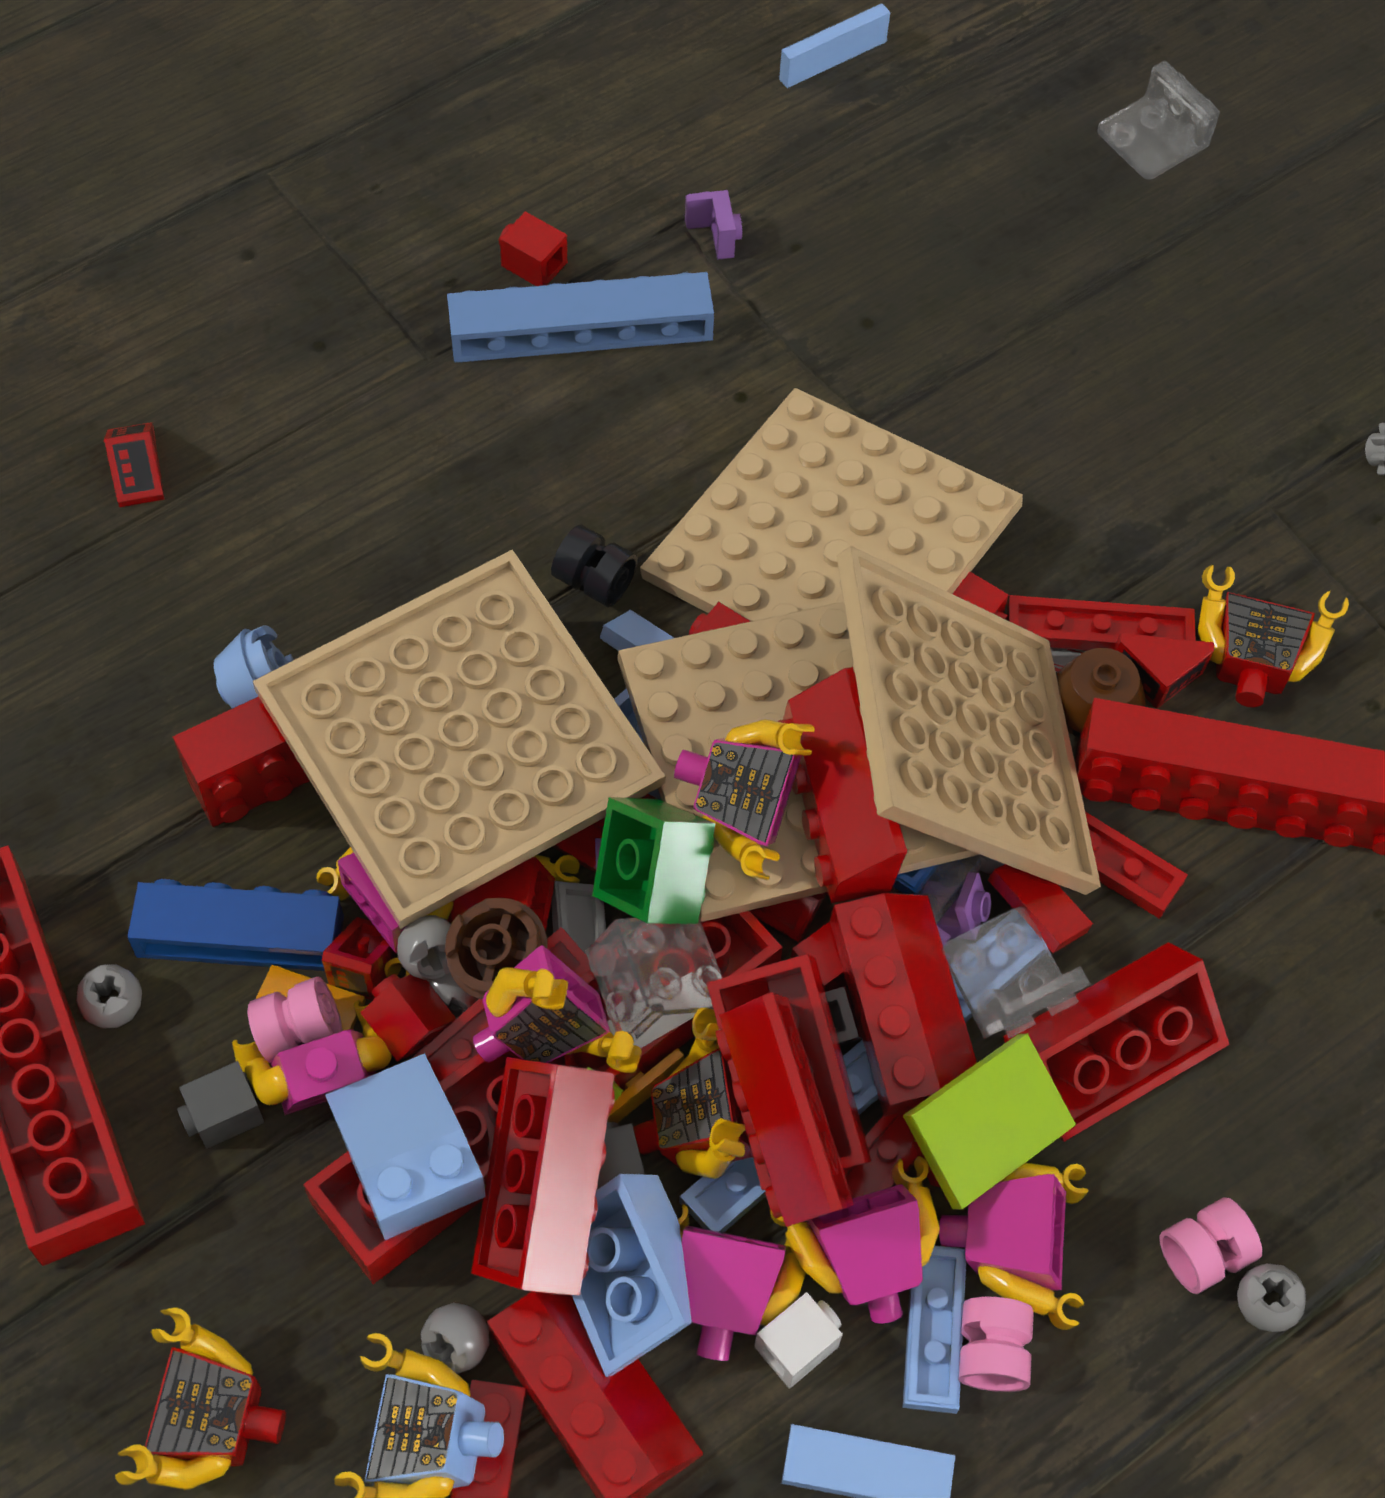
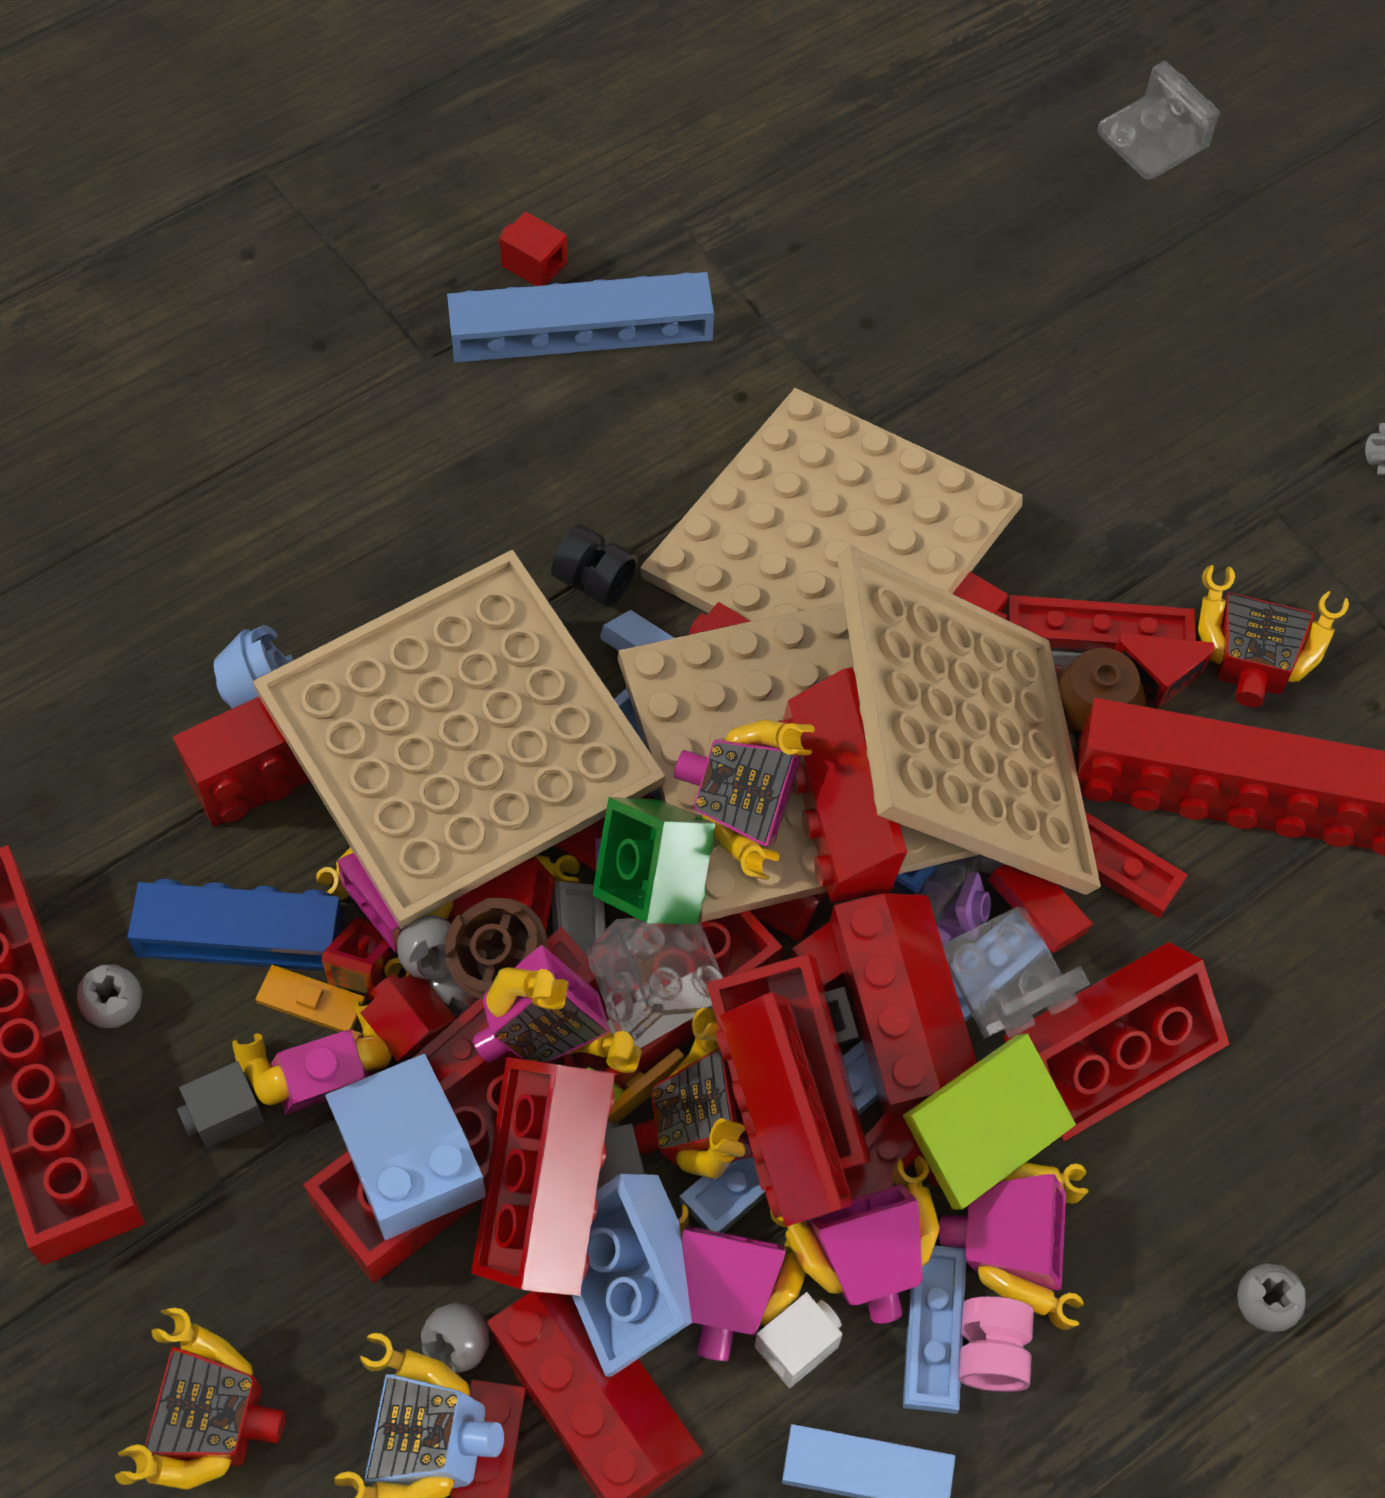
slope [104,422,165,507] -> none
bright pink wheel [247,977,342,1064] -> none
medium lavender bracket [685,190,742,259] -> none
light blue tile [779,4,890,88] -> none
bright pink wheel [1159,1197,1262,1294] -> none

